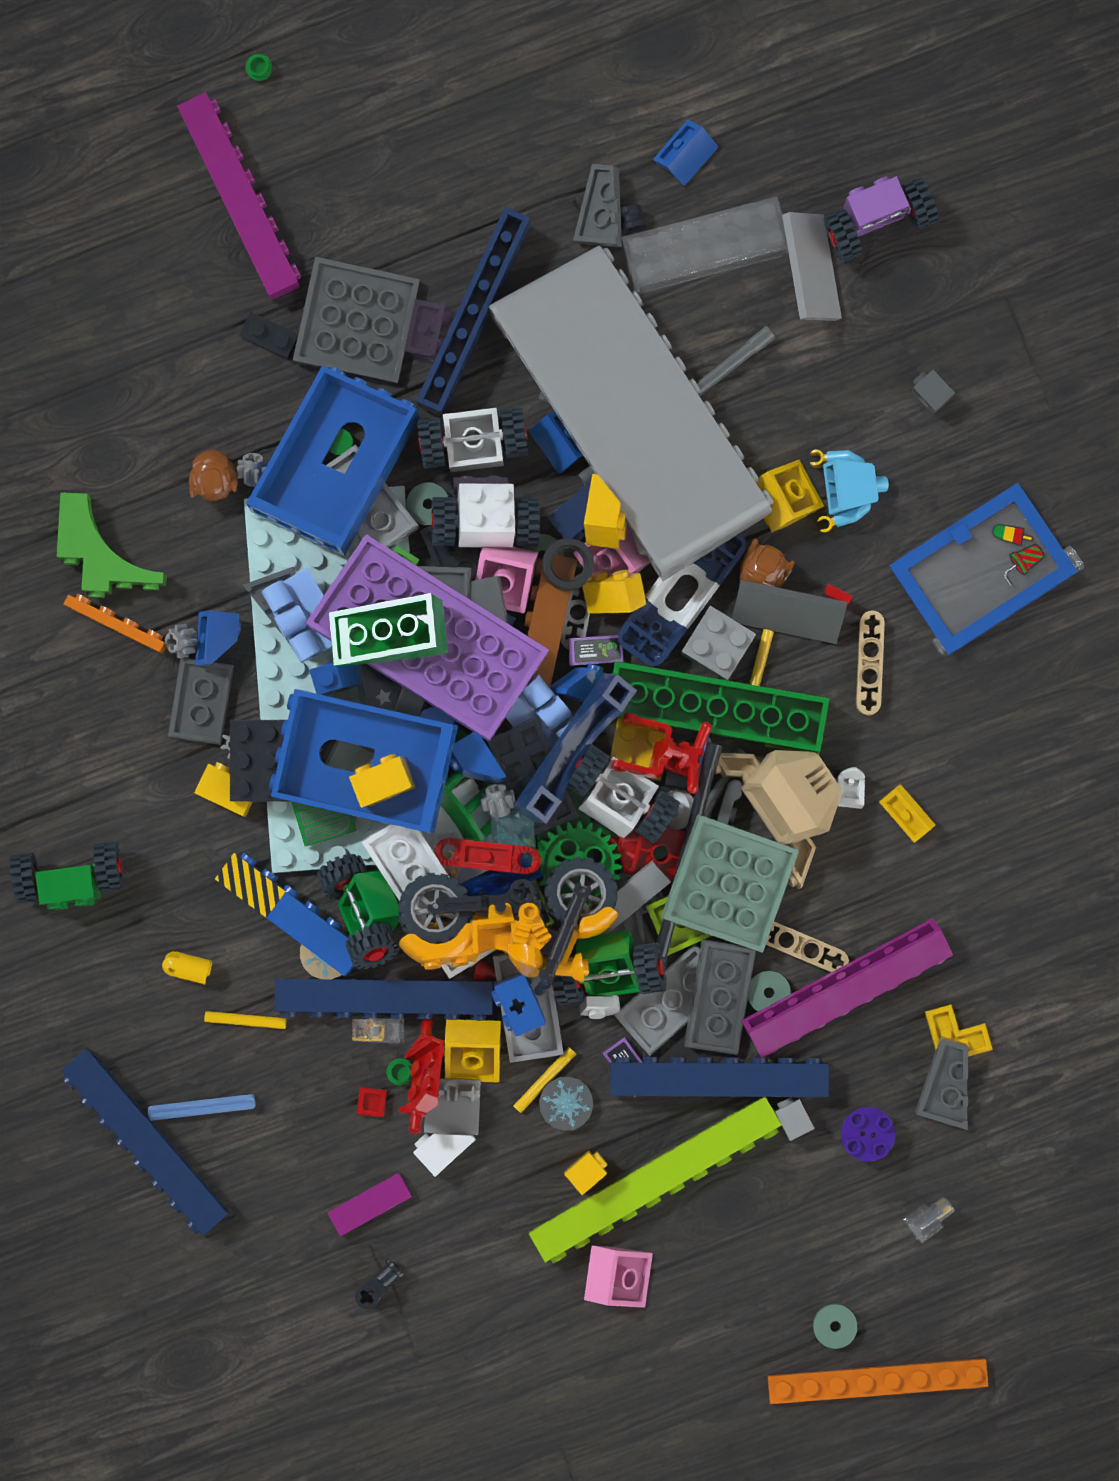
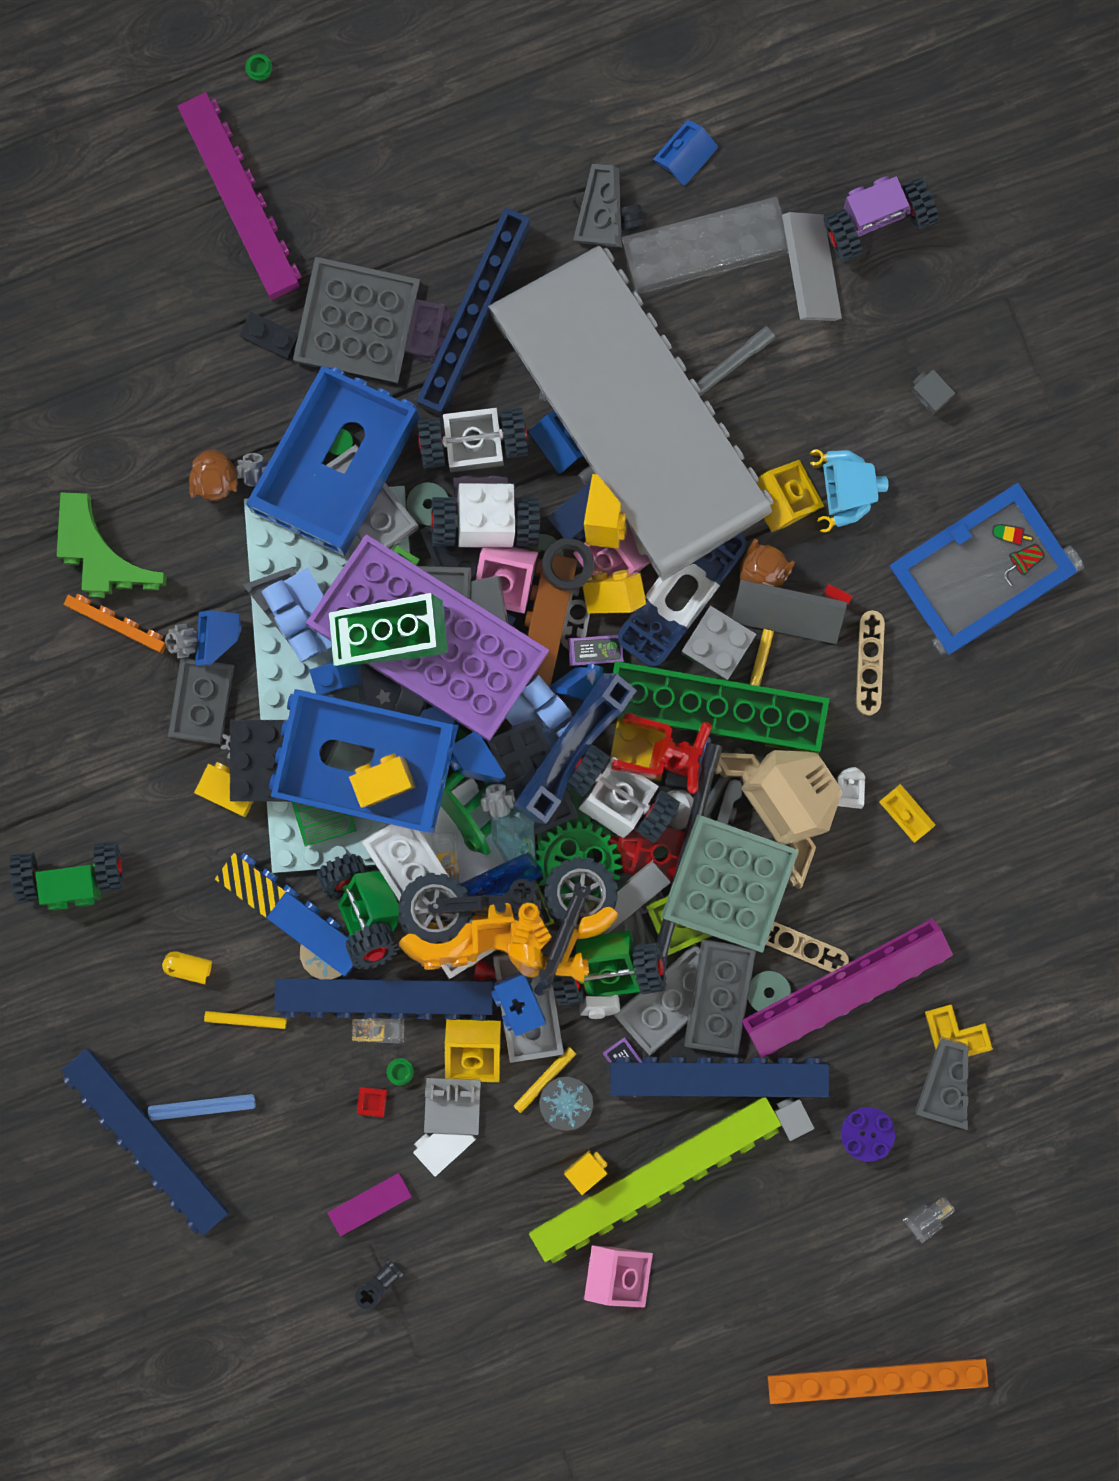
red plate [398,1019,445,1134] -> none
red plate [434,838,541,874] -> none
sand green piece [813,1304,857,1349] -> none

